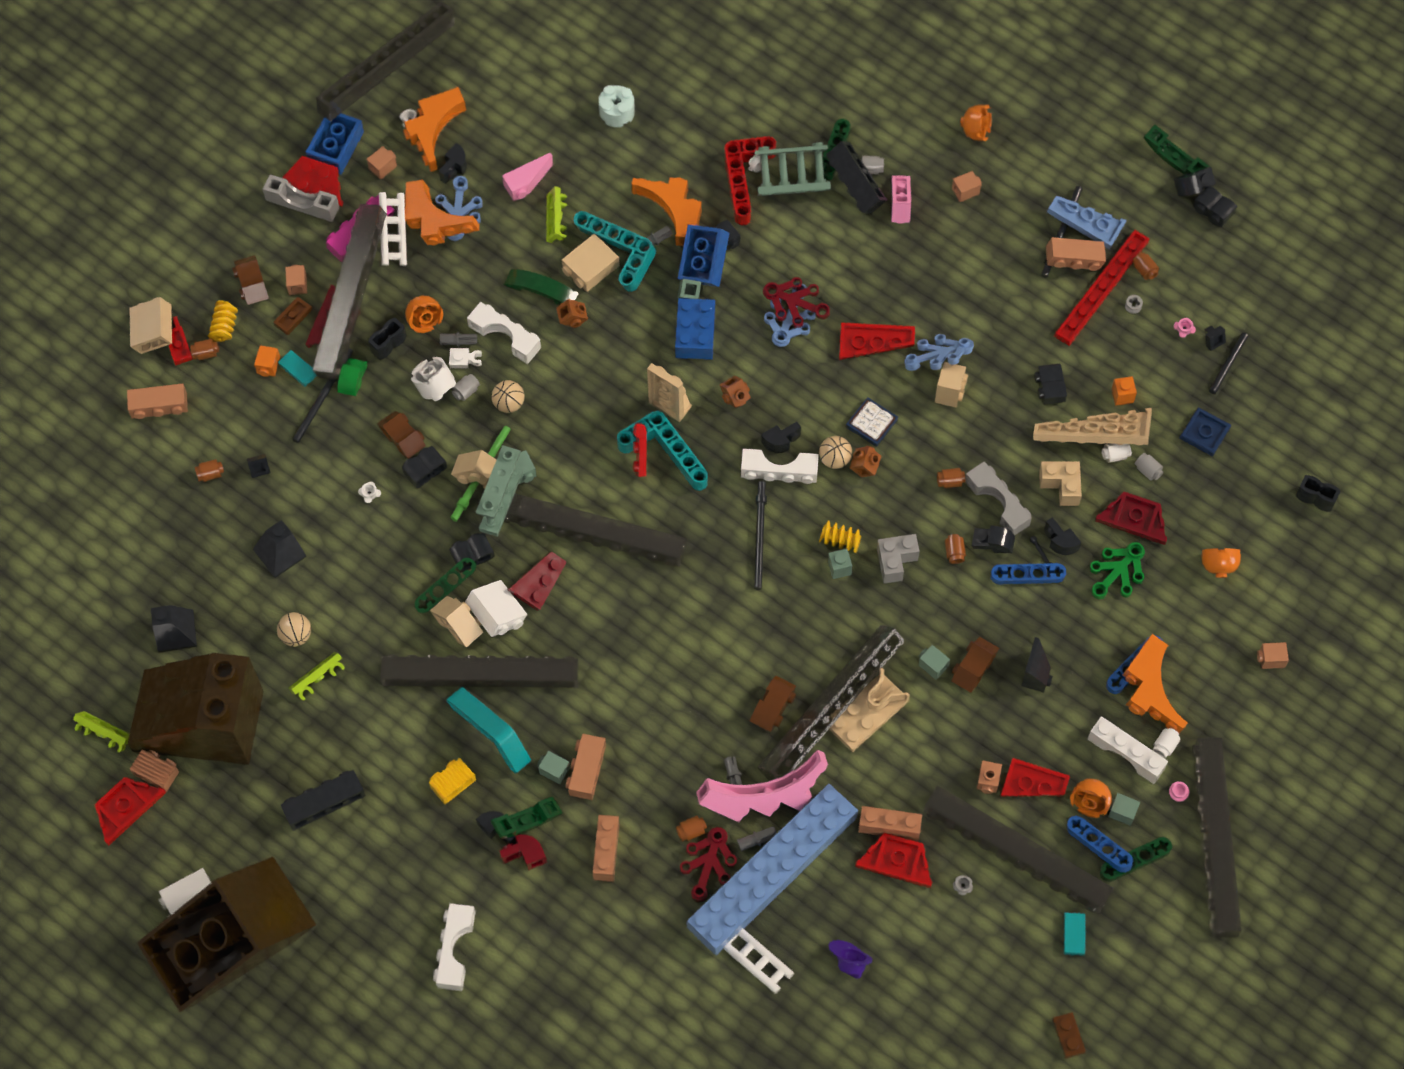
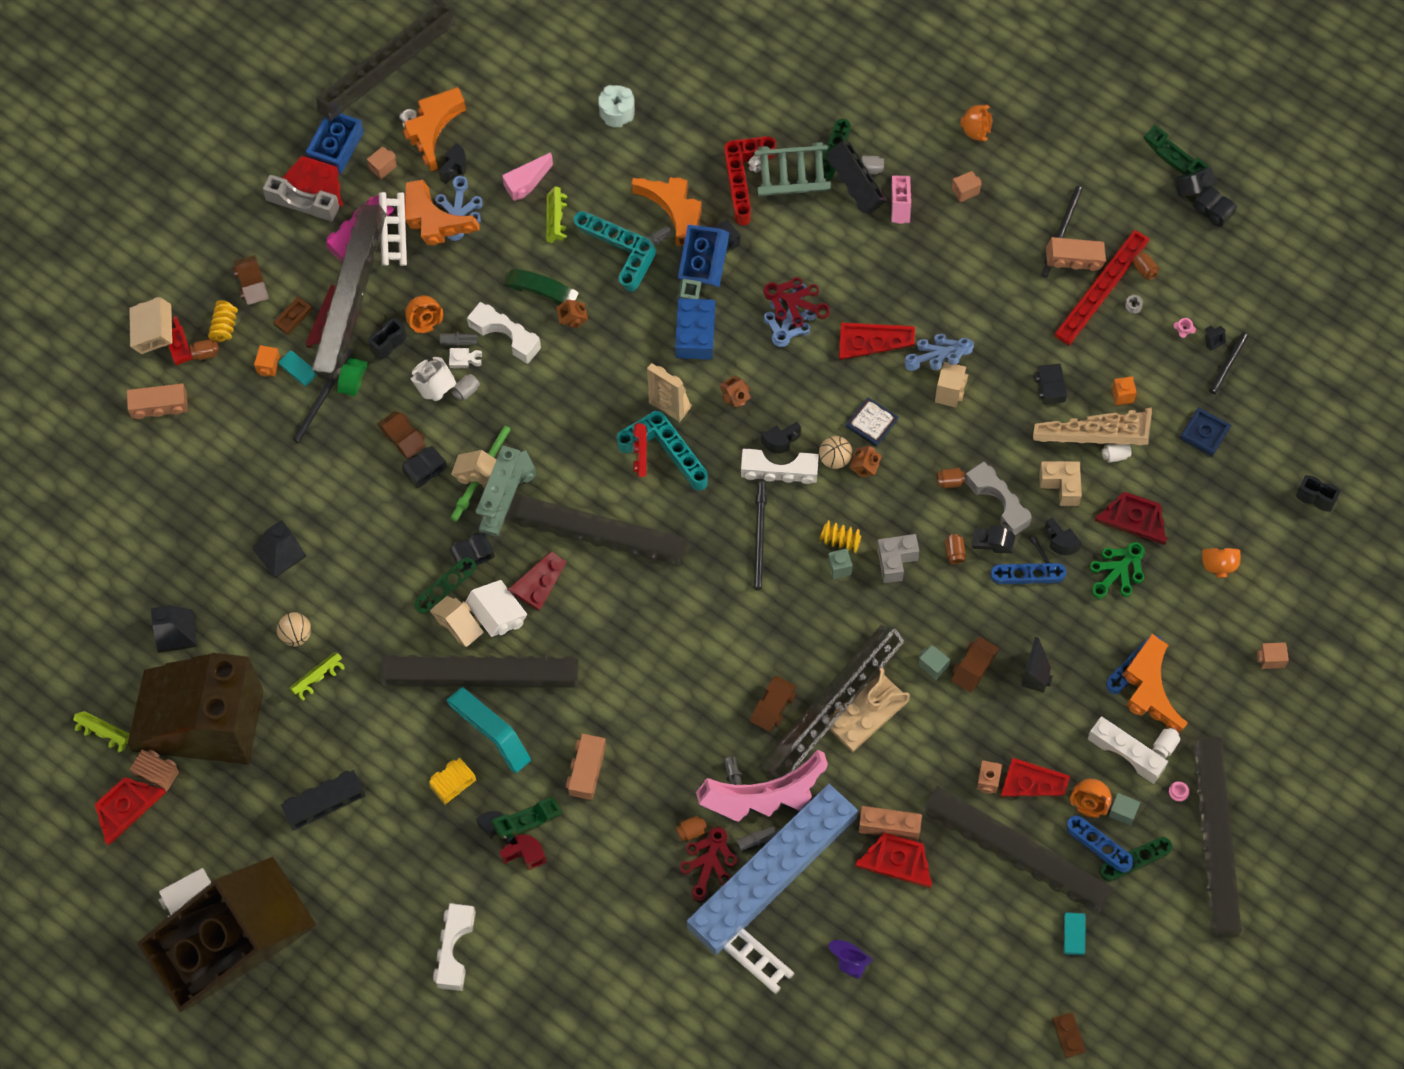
dark orange brick [195,459,224,482] -> none
black tile [247,454,271,478] -> none
nougat brick [285,265,307,295] -> none
white plate [358,482,381,503] -> none
tan piece [491,380,525,413] -> none
sand green brick [538,751,570,784] -> none
tan brick [562,234,620,292] -> none
nougat brick [593,815,620,882] -> none
light grey plate [953,876,973,895] -> none
medium blue wing [1047,196,1127,249] -> none
light grey brick [1135,453,1163,481] -> none

